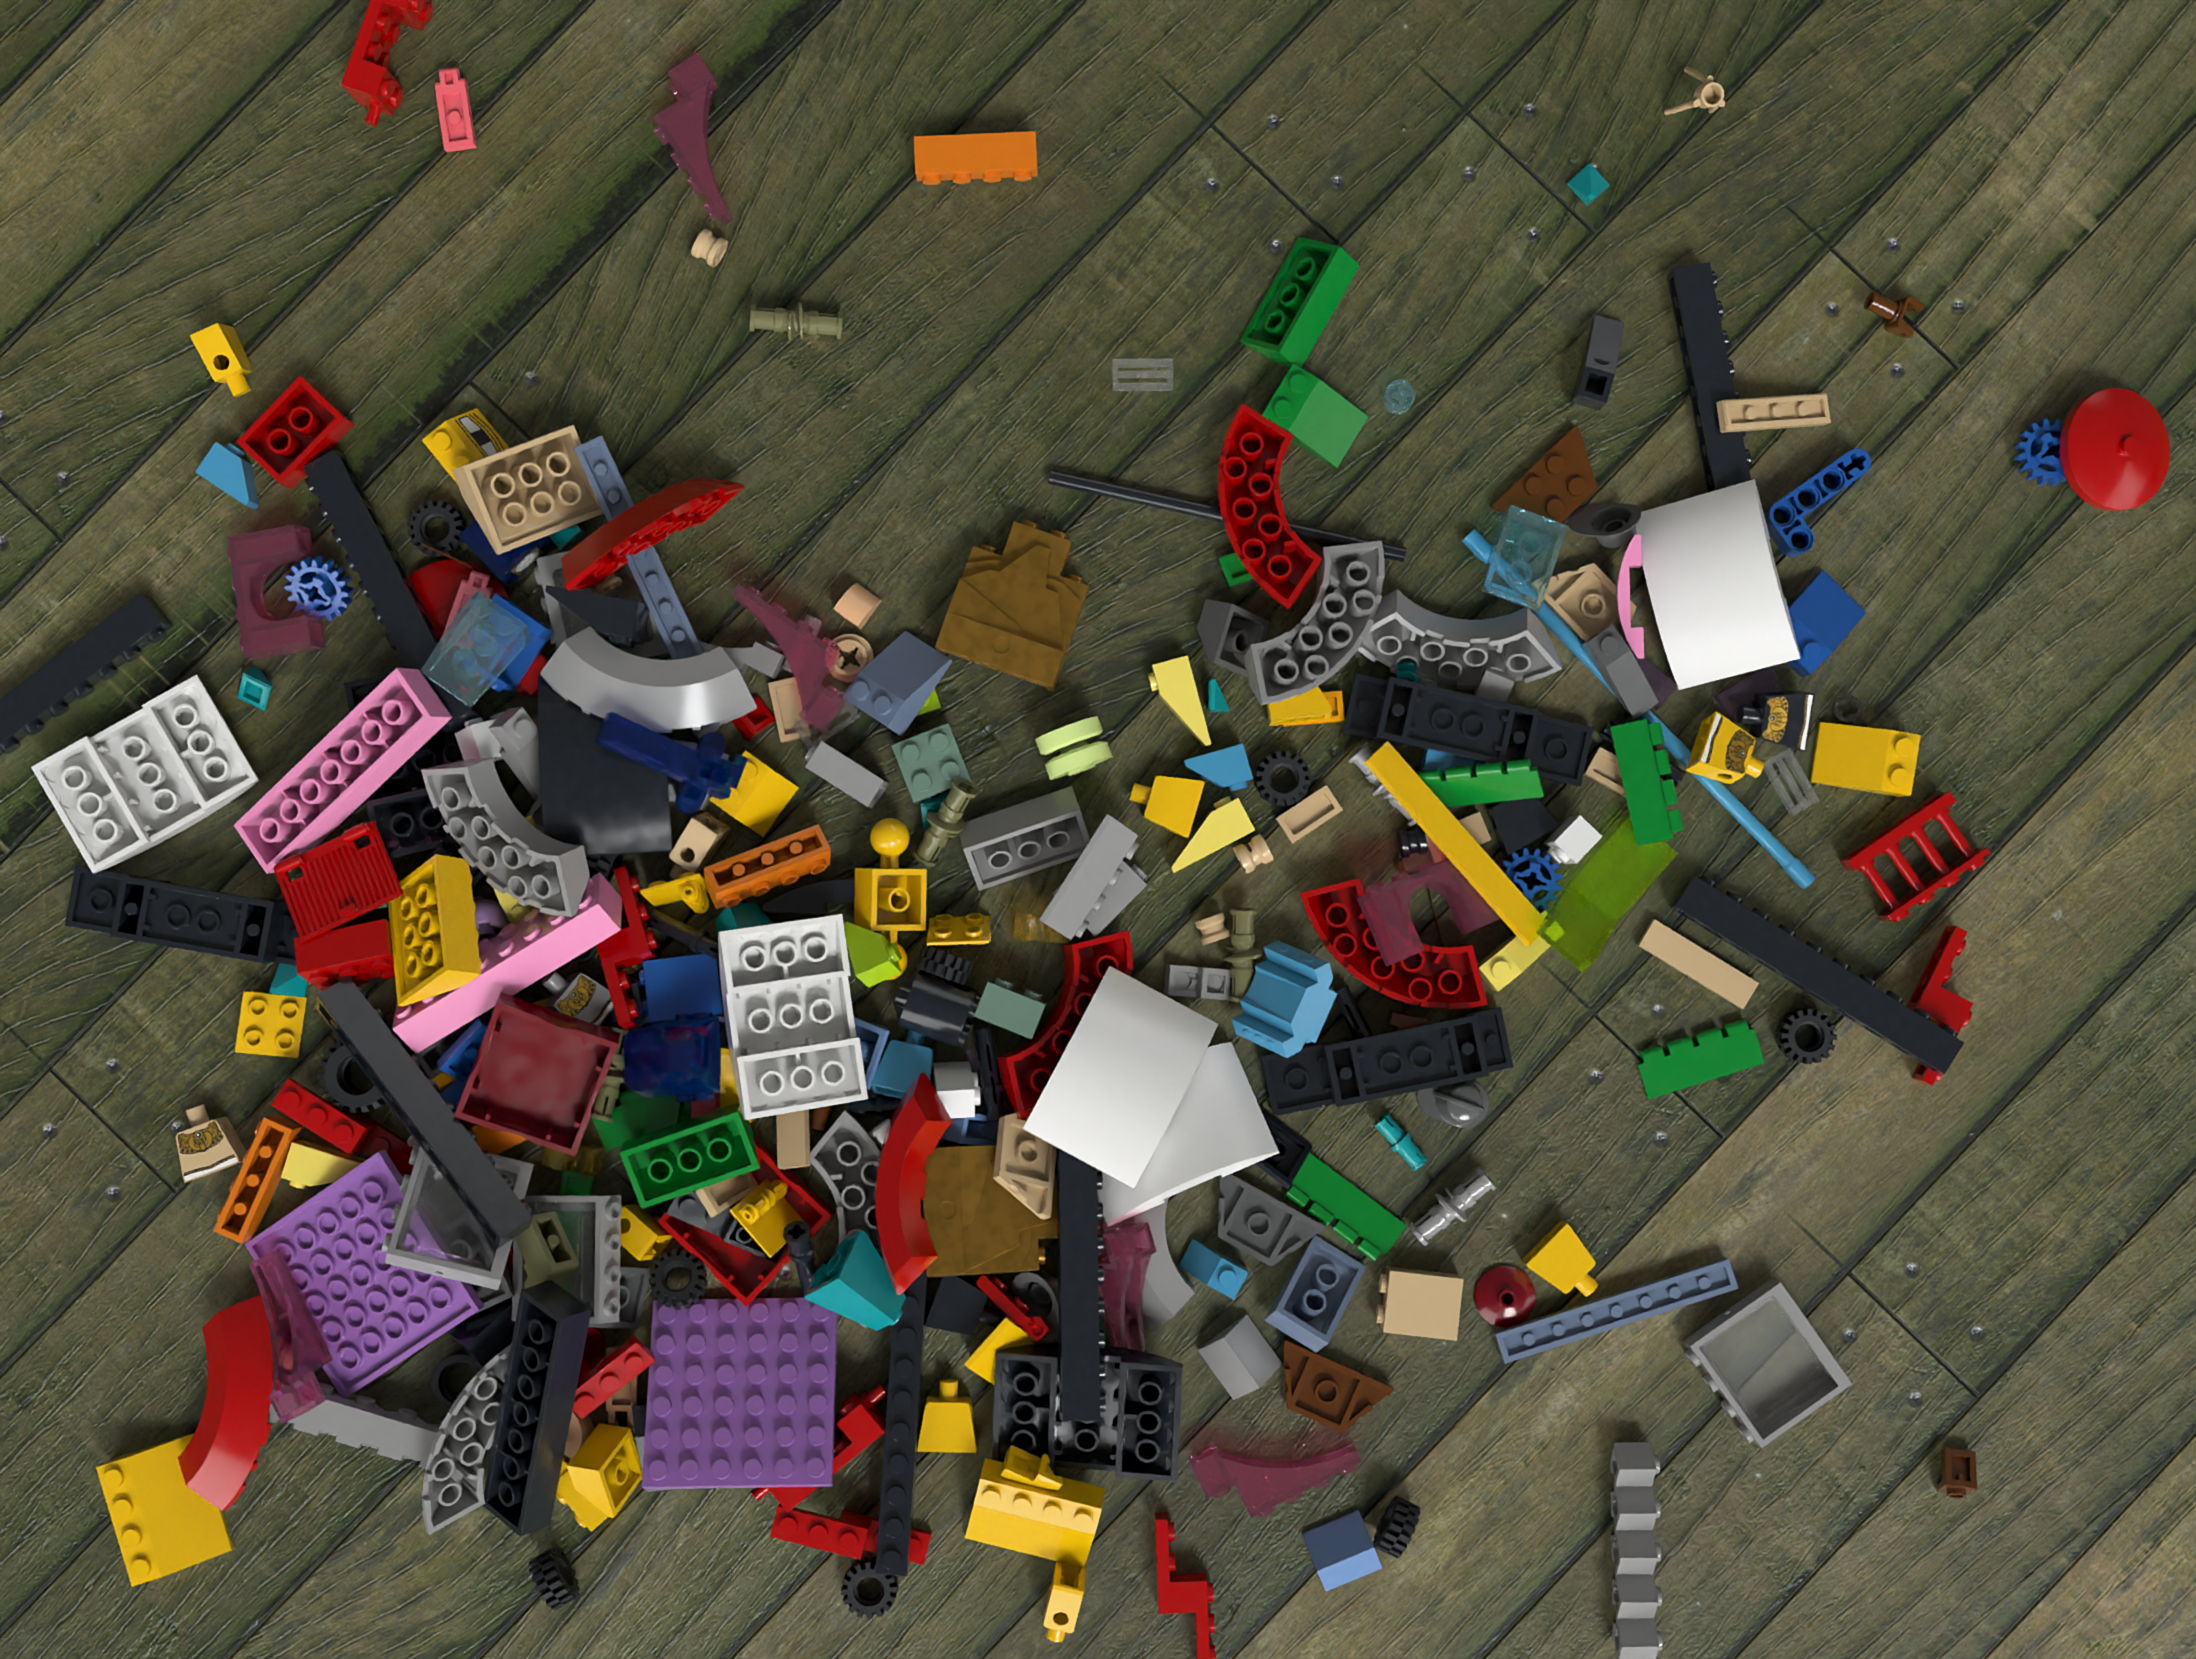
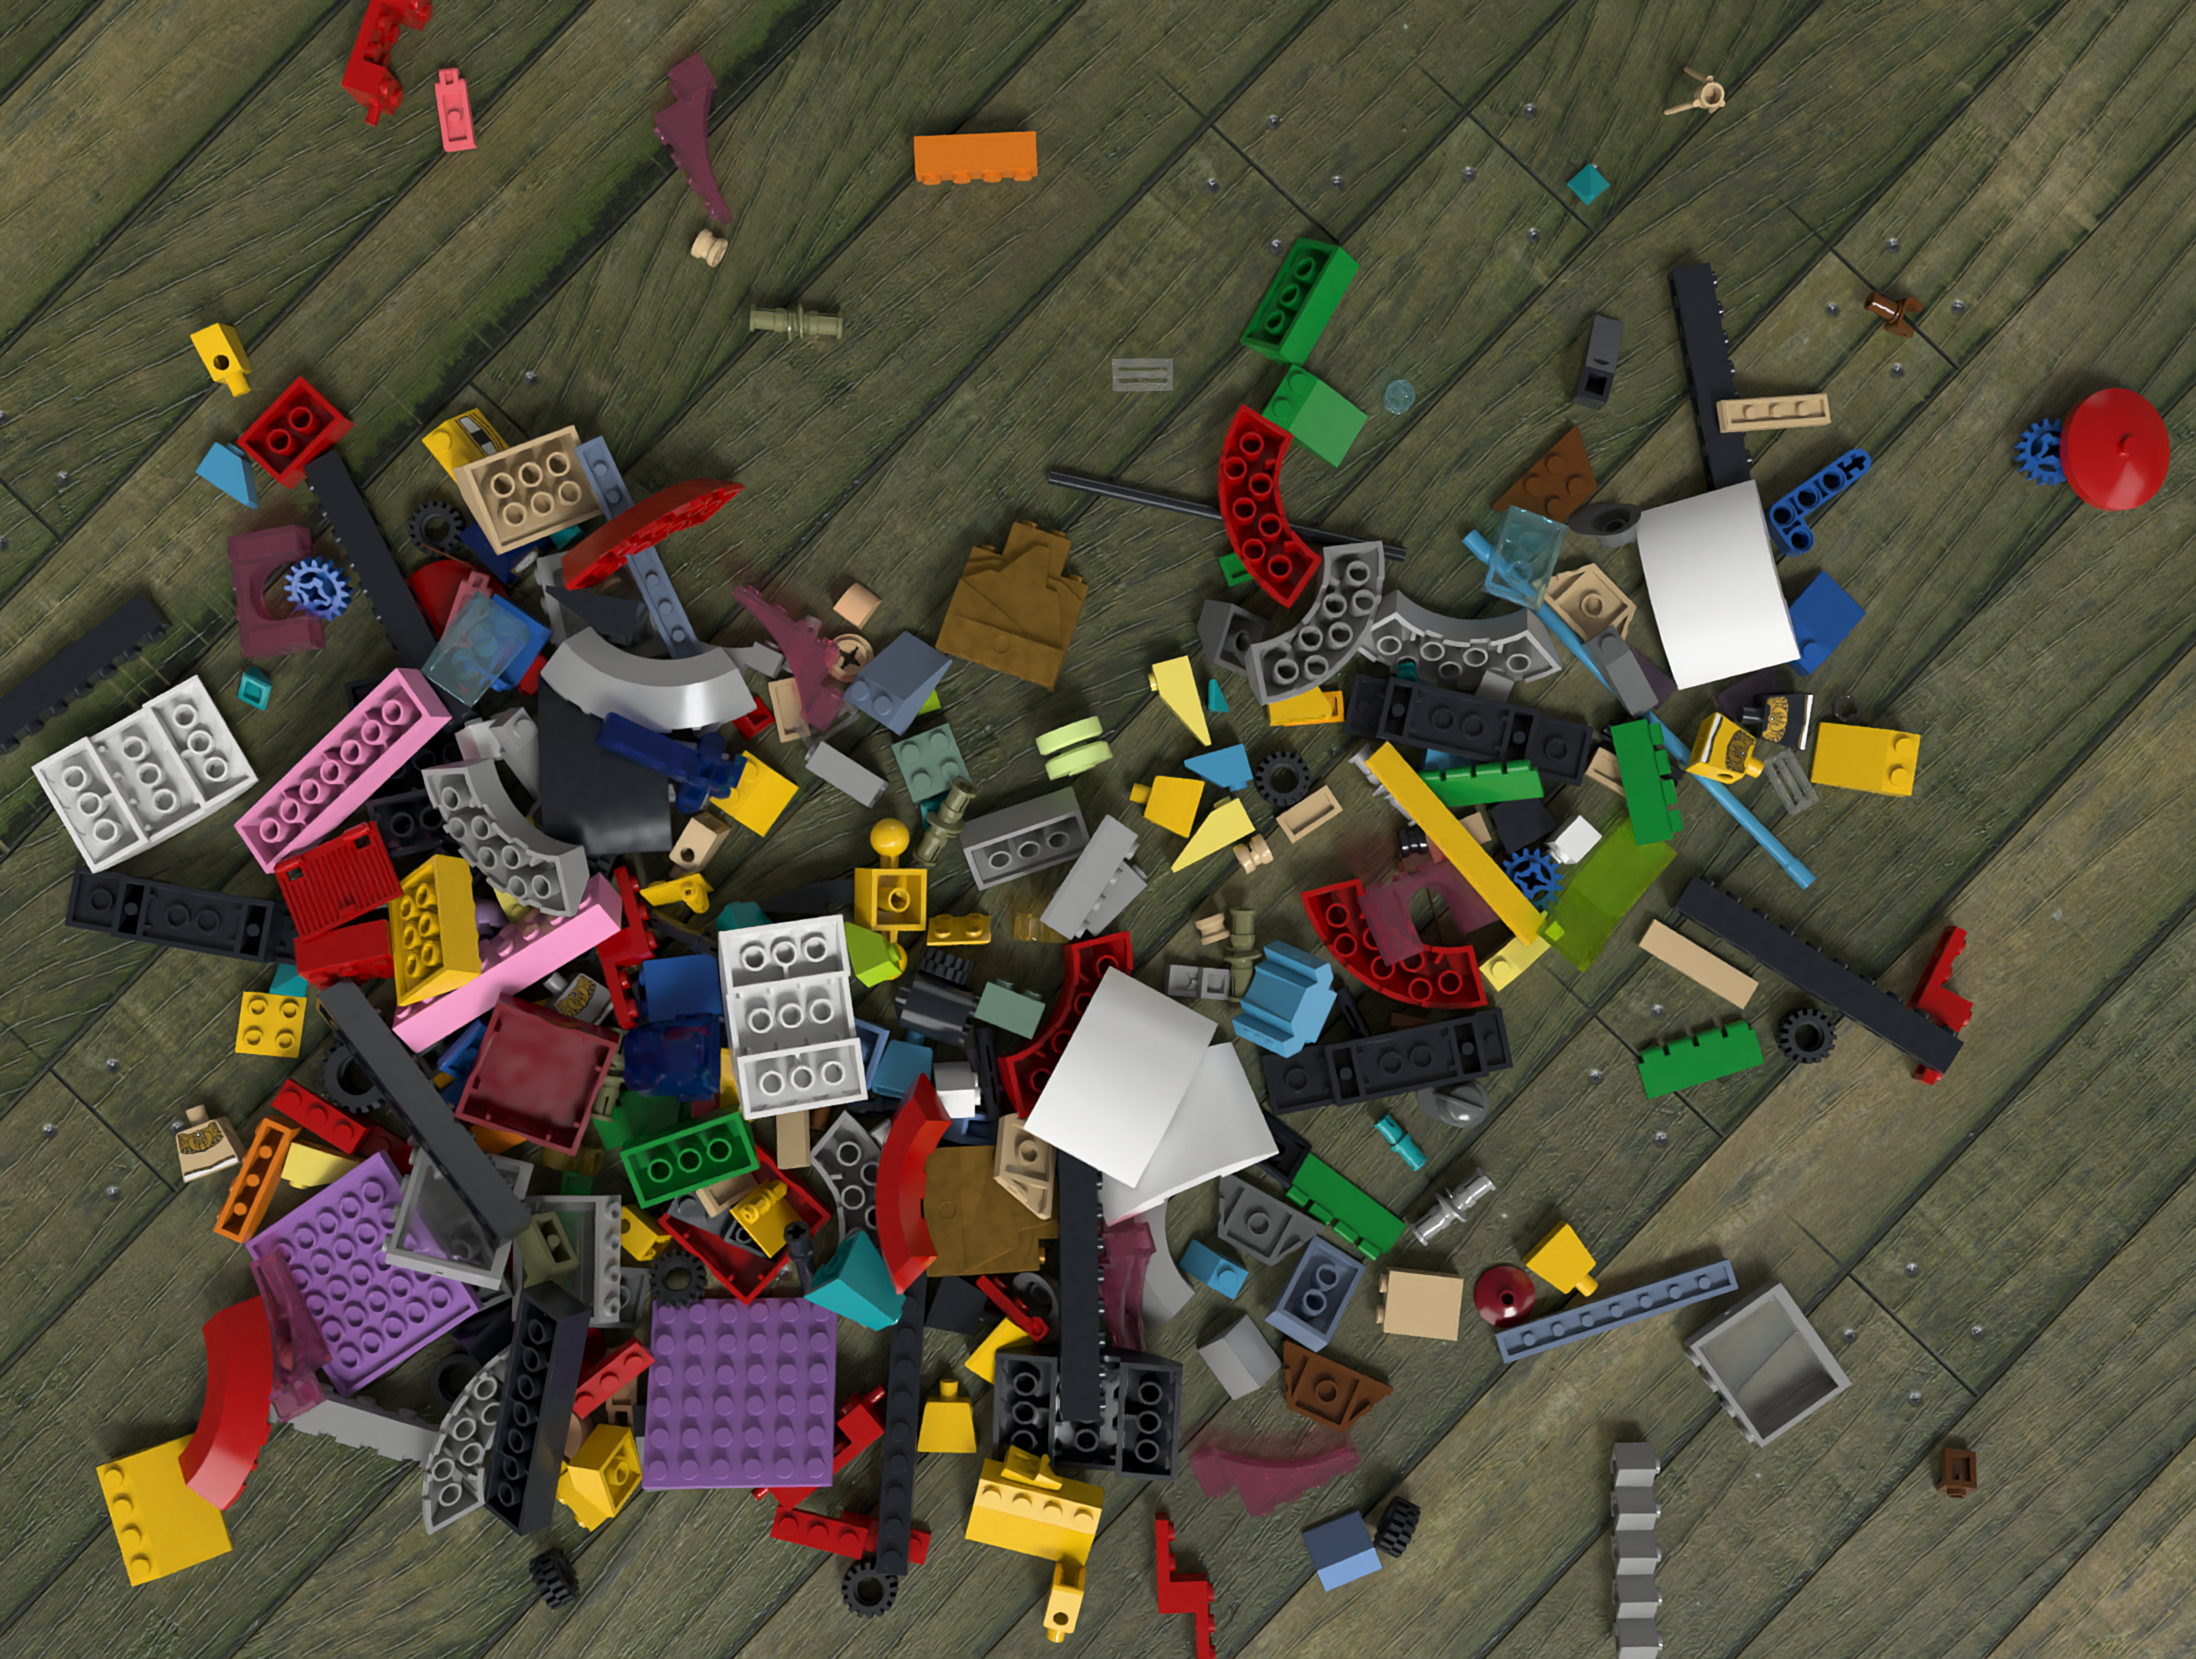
orange brick [704,824,831,910] -> none
bright pink slope [1616,534,1644,659] -> none
red fence [1840,791,1991,923] -> none

